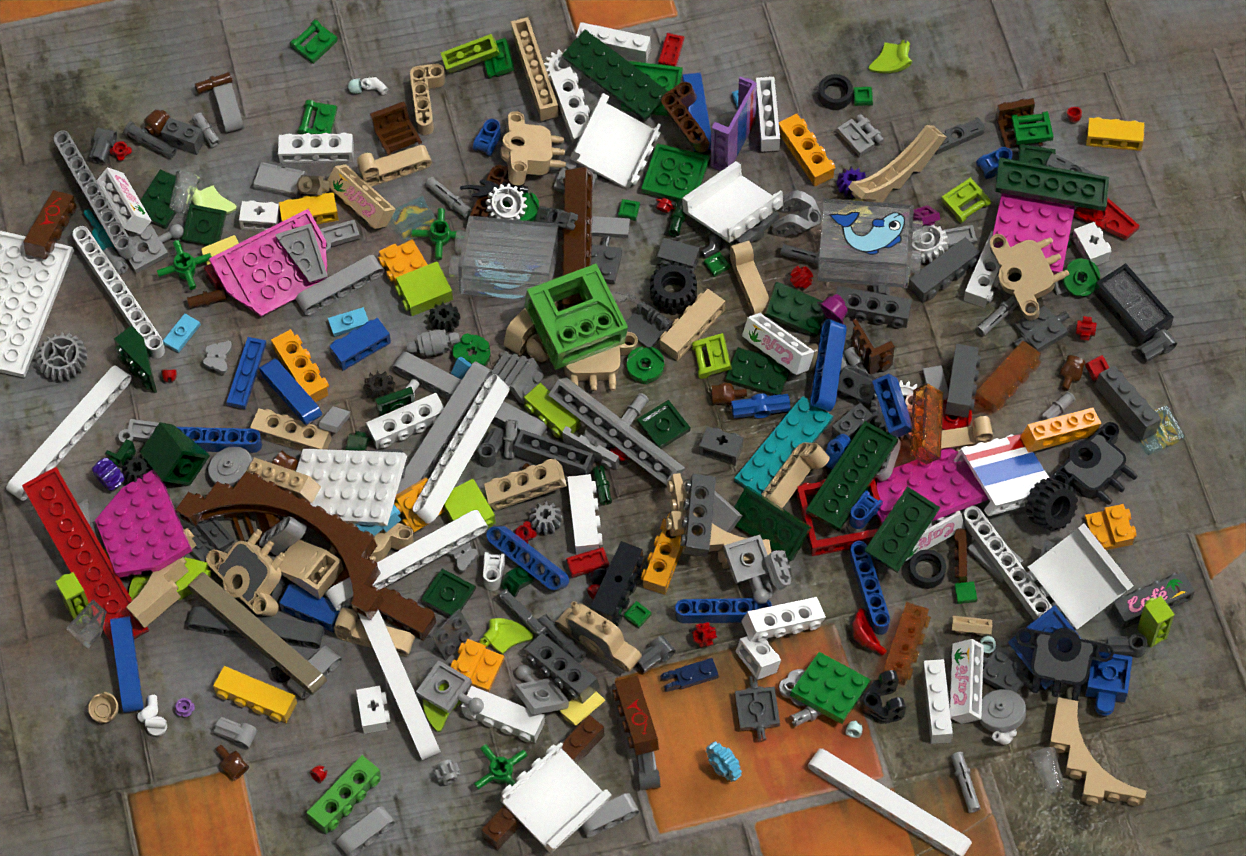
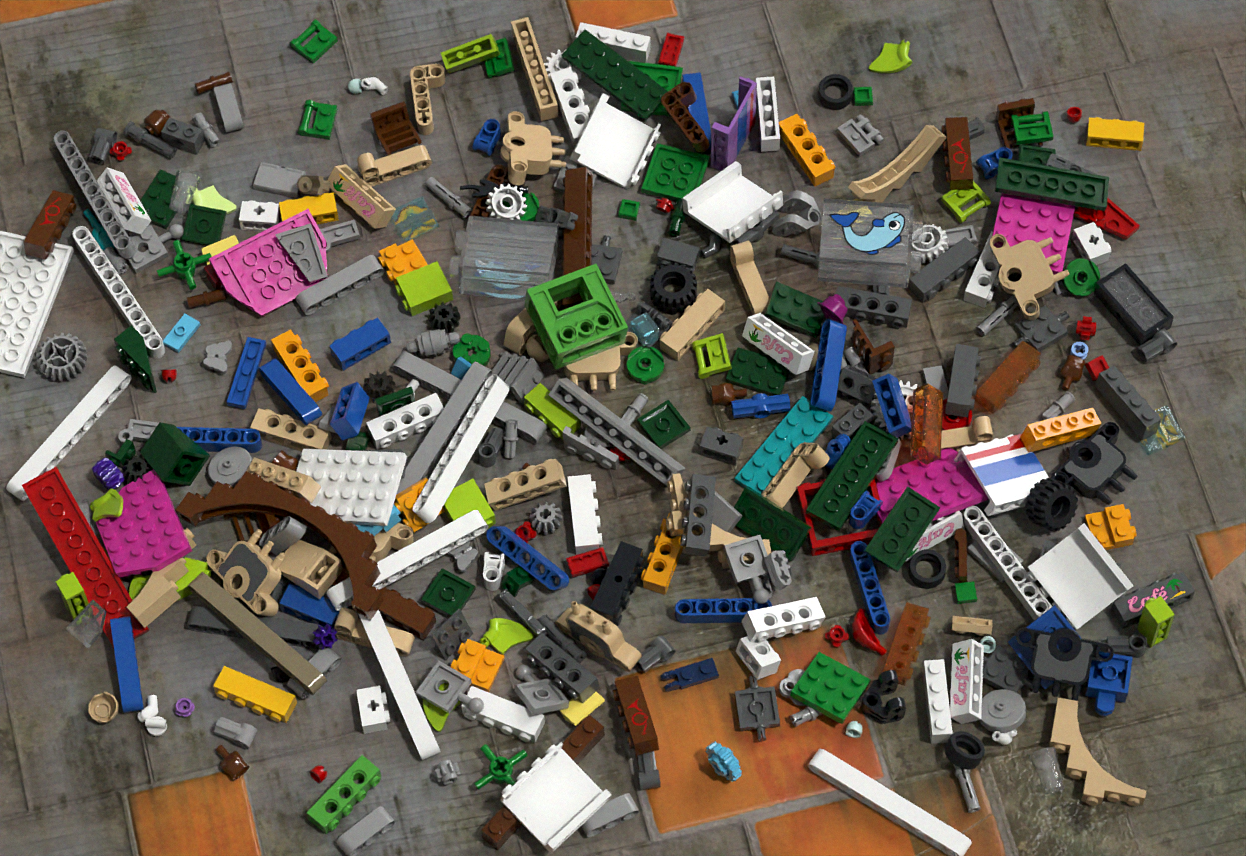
dark grey slope [190,517,235,562] -> none
white brick [278,133,354,164] -> none
medium azure plate [328,307,369,337] -> none
green bar [412,208,468,260] -> none
dark grey brick [514,429,594,476] -> none
light grey tile [592,216,630,238] -> none
dark green pin [592,466,613,506] -> none
green tile [624,601,652,629] -> none
red gear [692,622,717,647] -> none
green tile [704,252,730,277] -> none
red gear [790,266,813,289] -> none
dark purple gear [836,166,866,199] -> none
magenta wing [900,205,941,226] -> none
none -> lime arm [90,488,123,522]
none -> dark purple gear [312,624,338,649]
none -> blue brick [330,382,370,440]
none -> clear light blue brick [631,312,659,347]
none -> red plate [825,625,849,647]
none -> reddish brown brick [941,117,973,190]
none -> black tyre [944,731,985,770]
none -> light blue bush [1070,342,1088,360]

